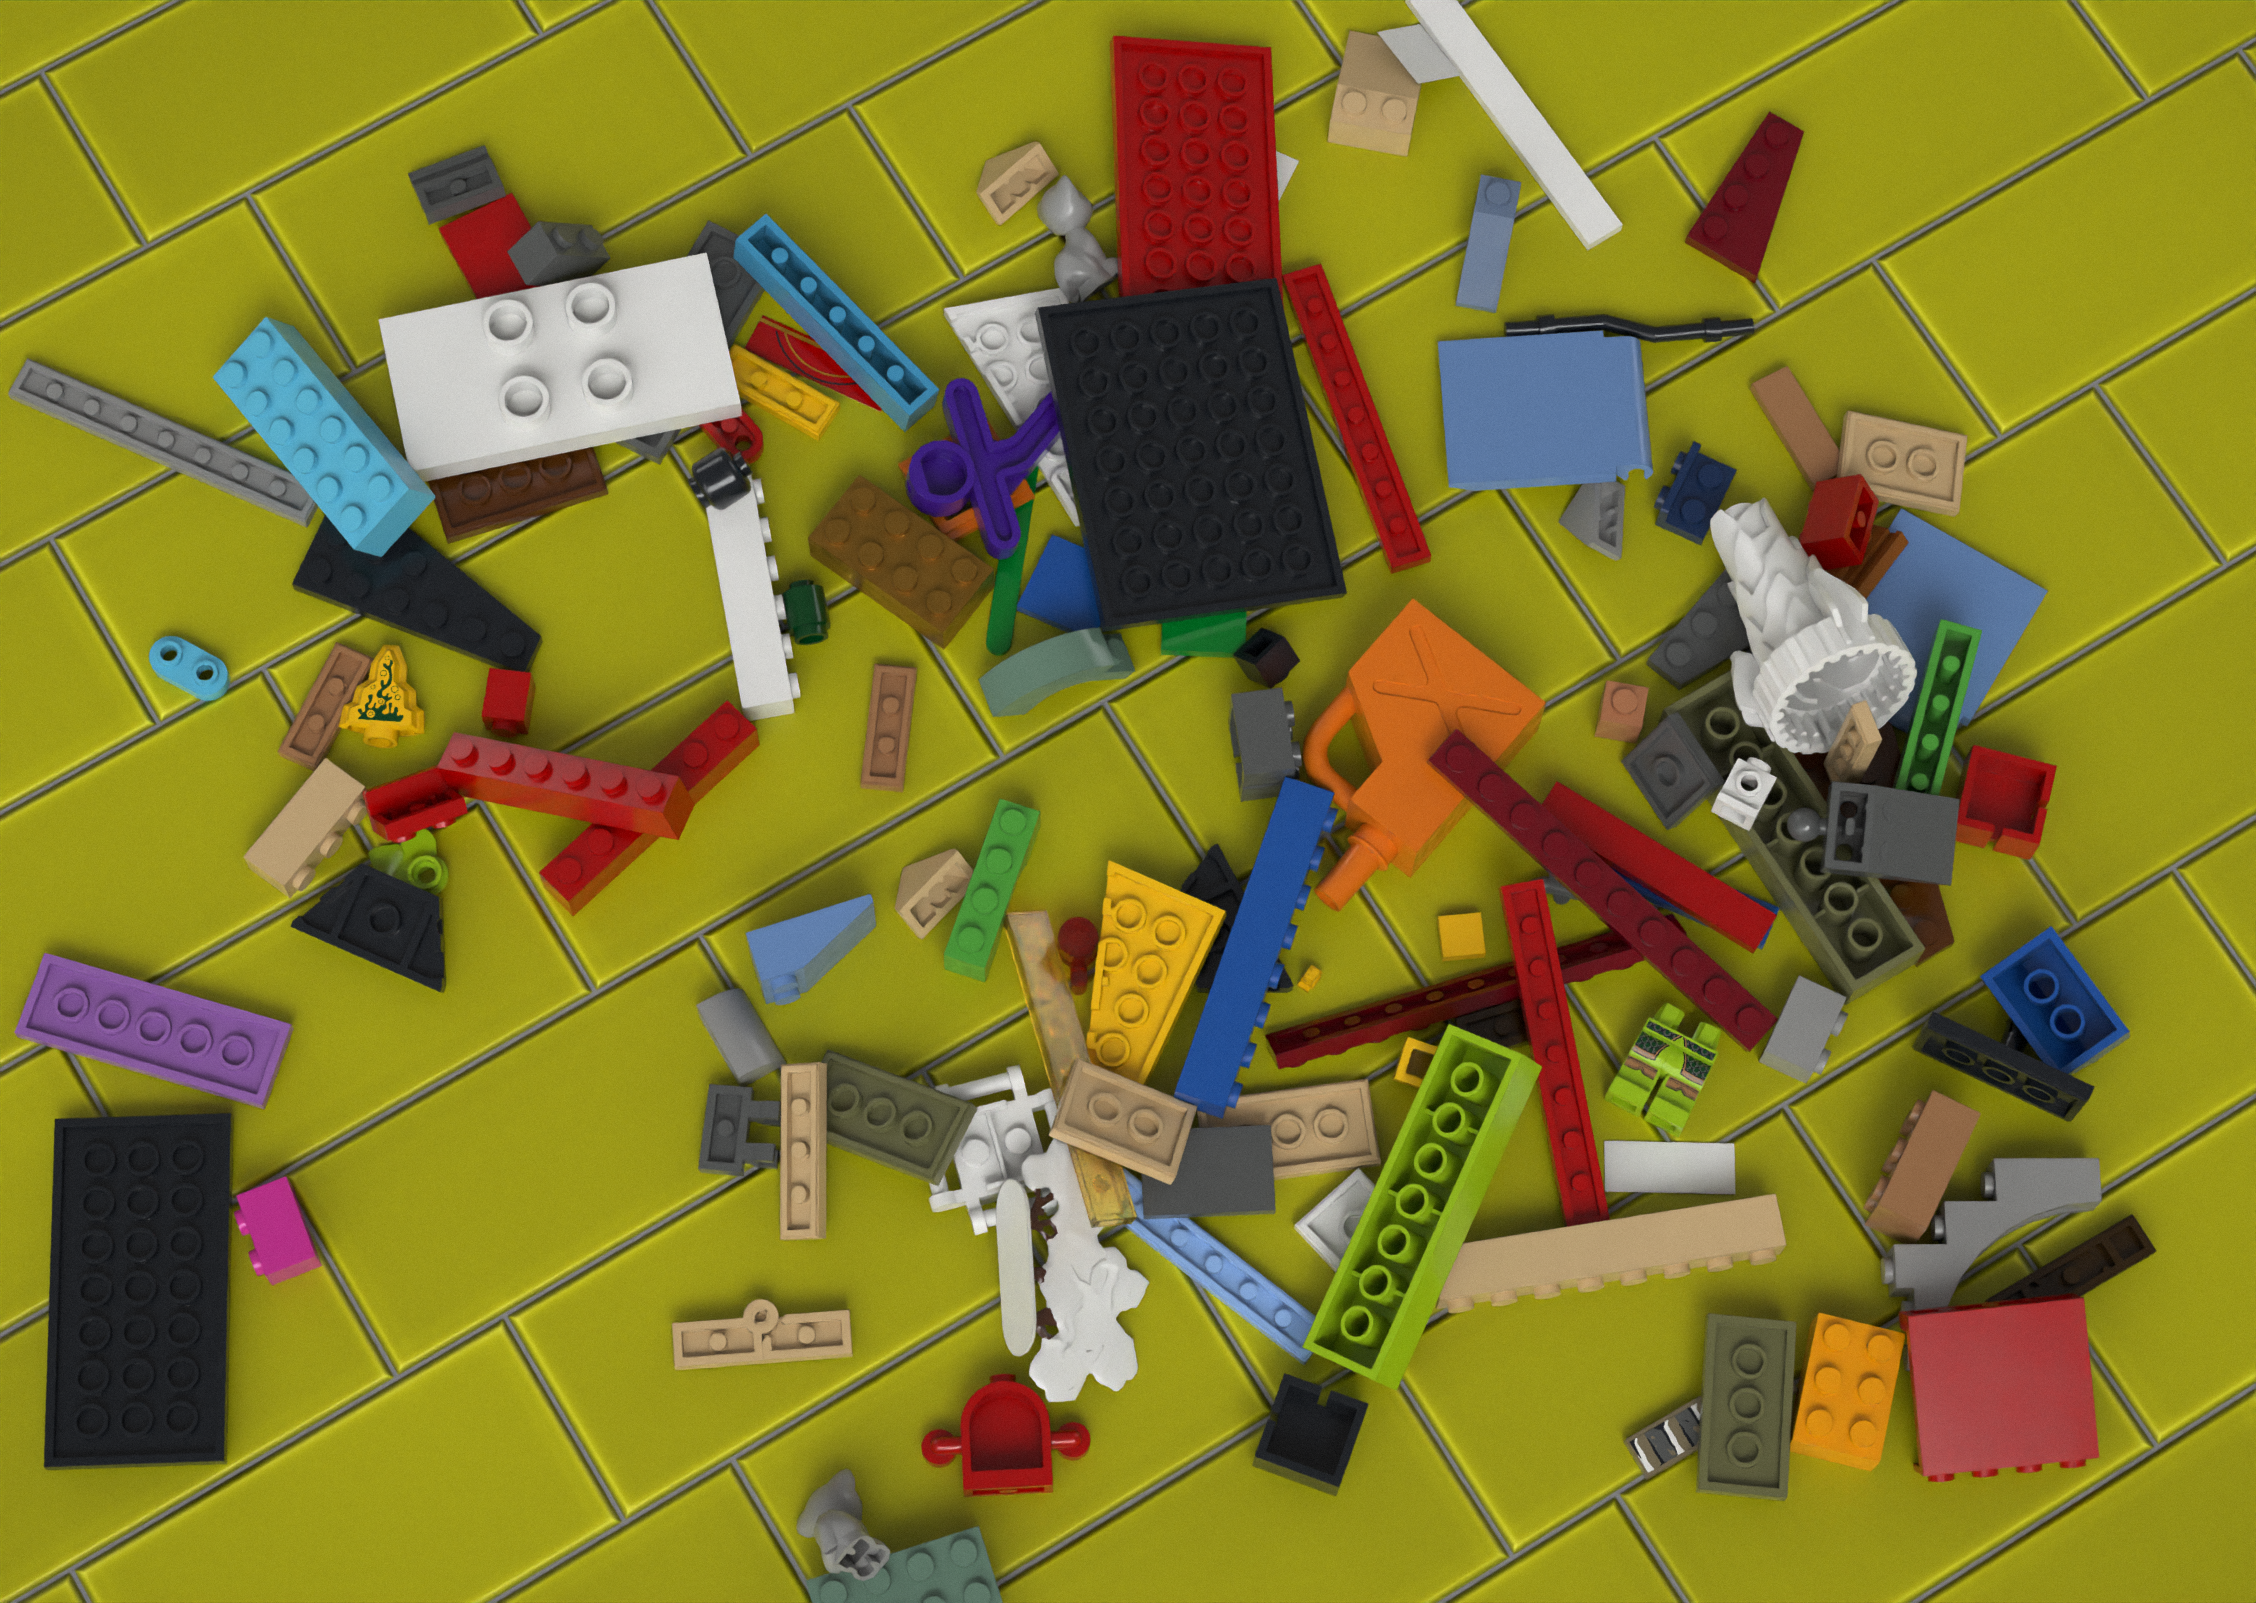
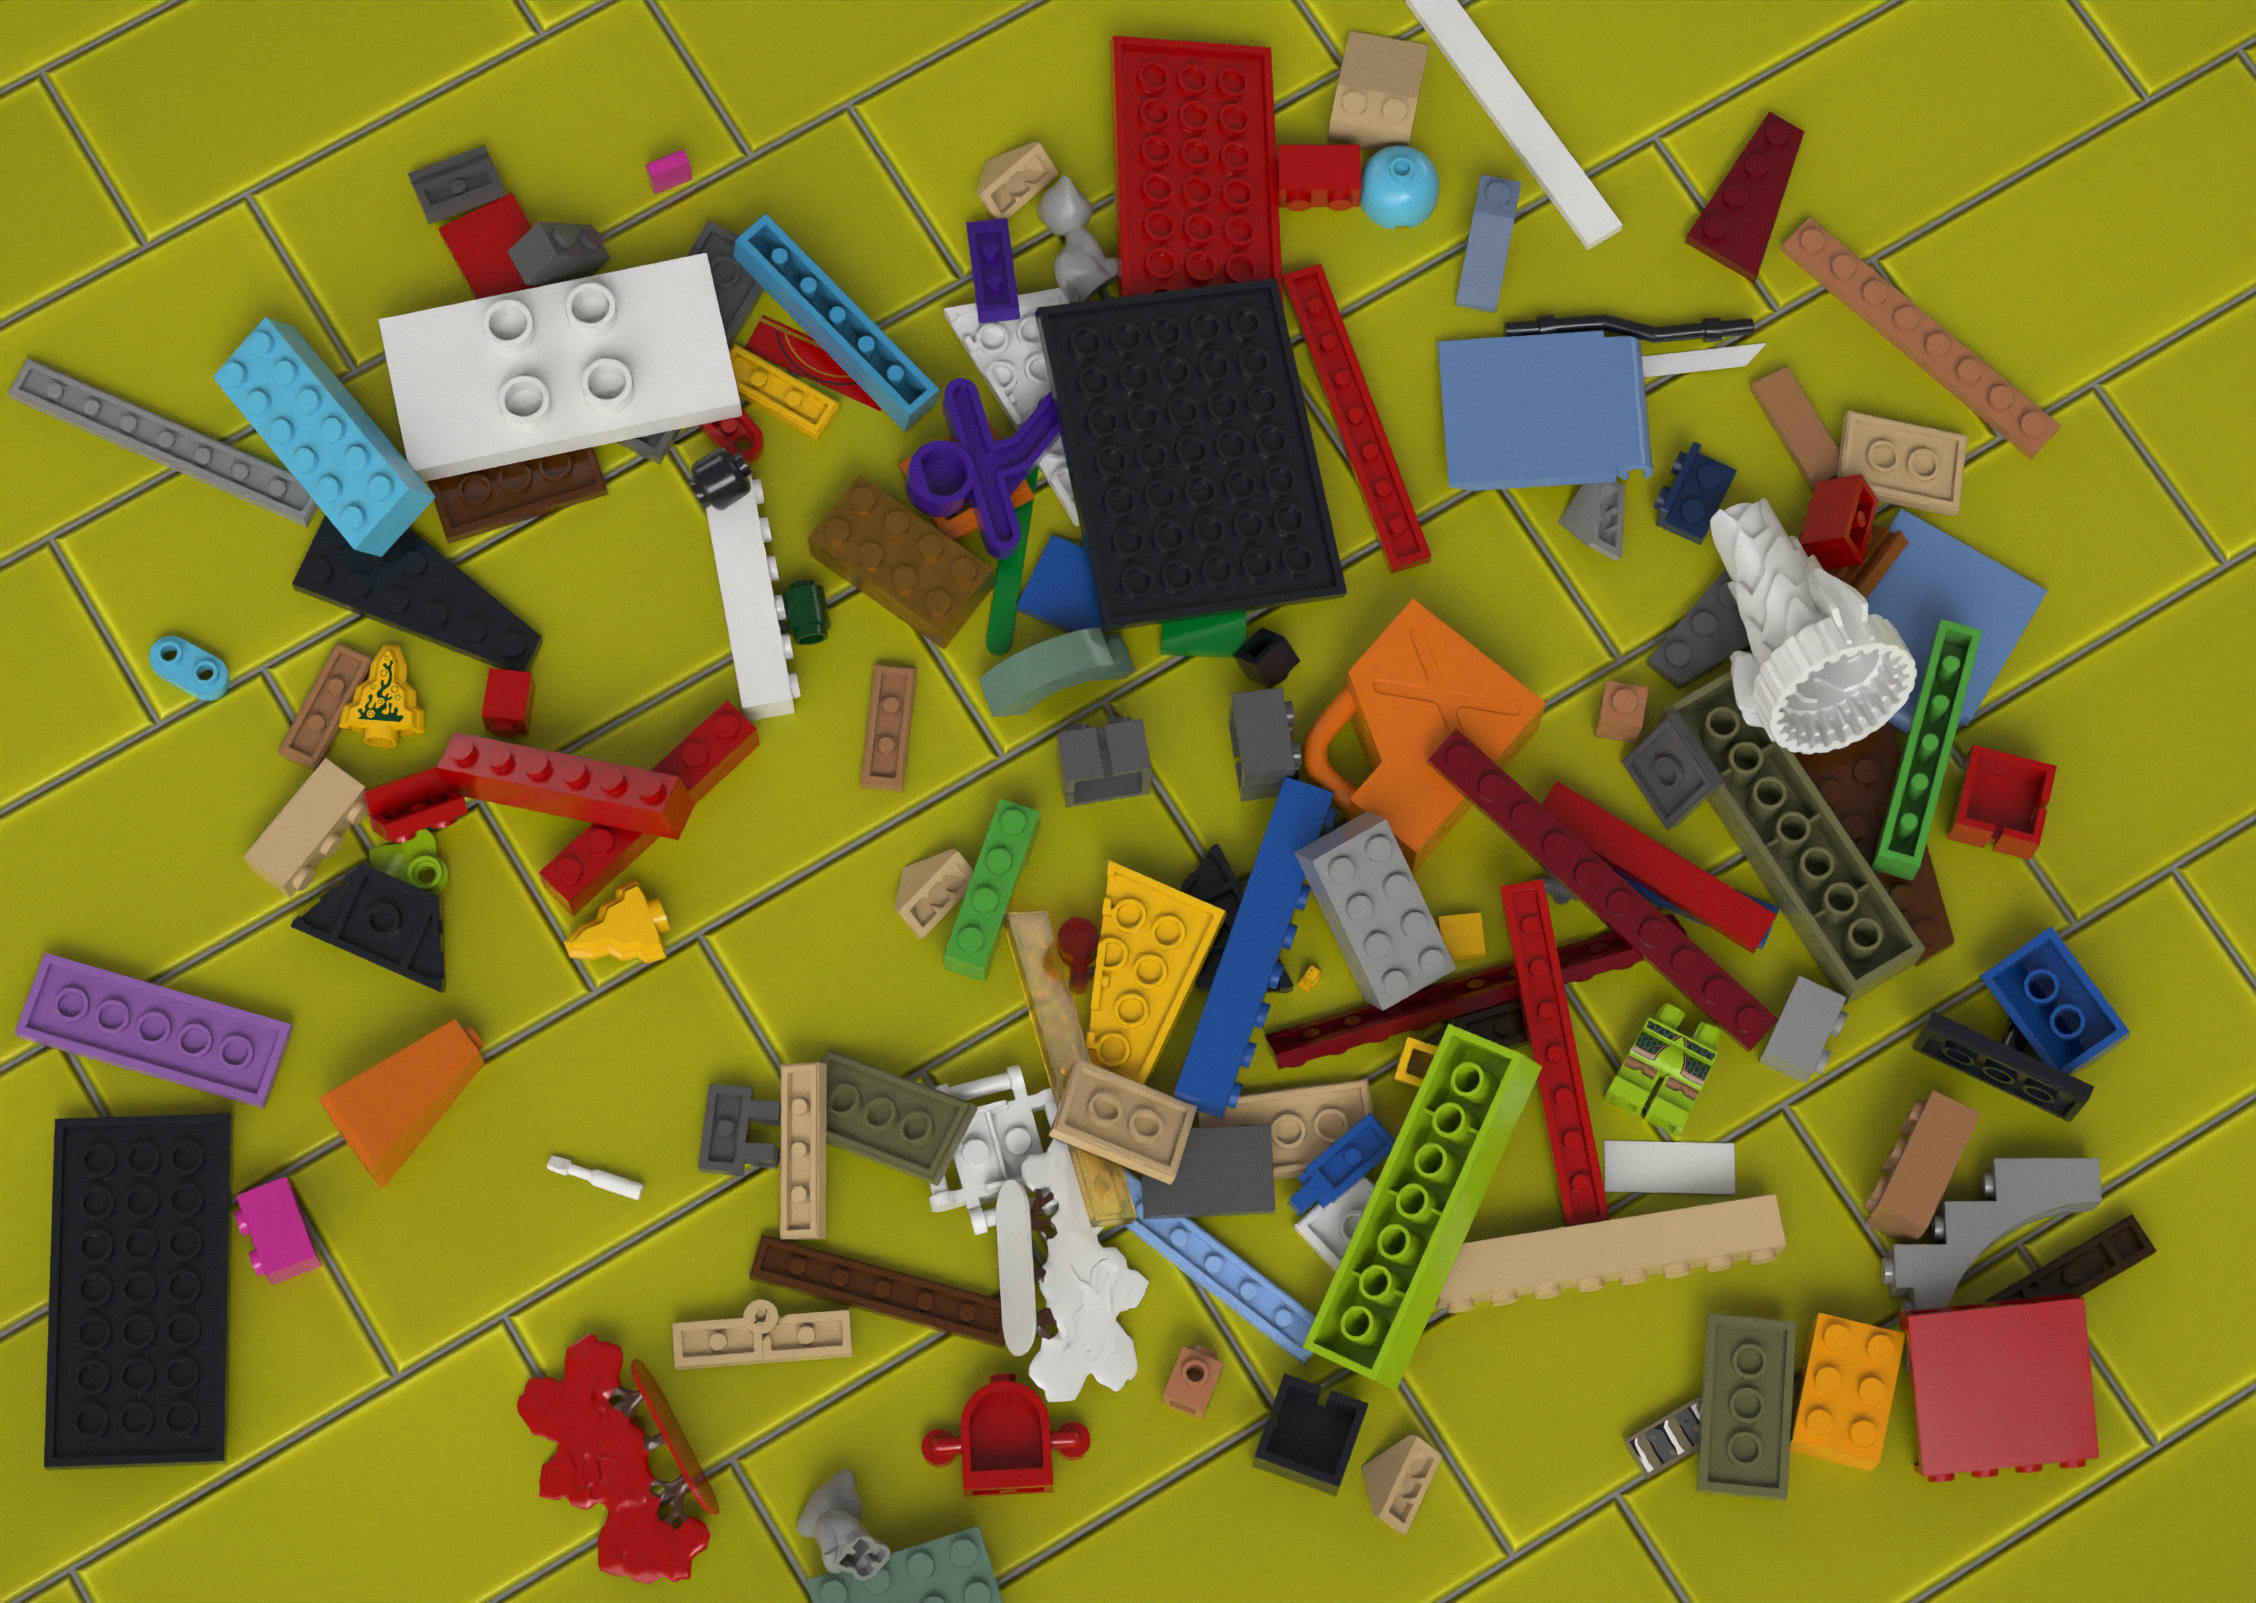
light grey brick [696,988,787,1087] -> none
medium blue slope [746,894,876,1005] -> none
white sticker [1377,24,1461,84] -> none
white brick [1711,757,1777,831] -> none
dark grey slope [1787,781,1959,886] -> none
tan tile [1823,700,1882,784] -> none
none -> orange slope [319,1019,485,1189]
none -> red plant [517,1333,720,1585]
none -> white piece [547,1155,644,1201]
none -> yellow rock [564,879,670,964]
none -> dark pink tile [646,150,692,195]
none -> reddish brown tile [749,1235,1006,1349]
none -> dark purple plate [966,218,1020,323]
none -> dark grey piece [1057,717,1151,808]
none -> nougat brick [1162,1345,1224,1420]
none -> red brick [1277,144,1361,211]
none -> blue hinge [1287,1113,1396,1216]
none -> light grey brick [1294,811,1456,1011]
none -> medium azure cylinder [1360,145,1440,229]
none -> tan slope [1361,1434,1443,1535]
none -> white sticker [1642,343,1766,377]
none -> nougat plate [1781,217,2061,460]

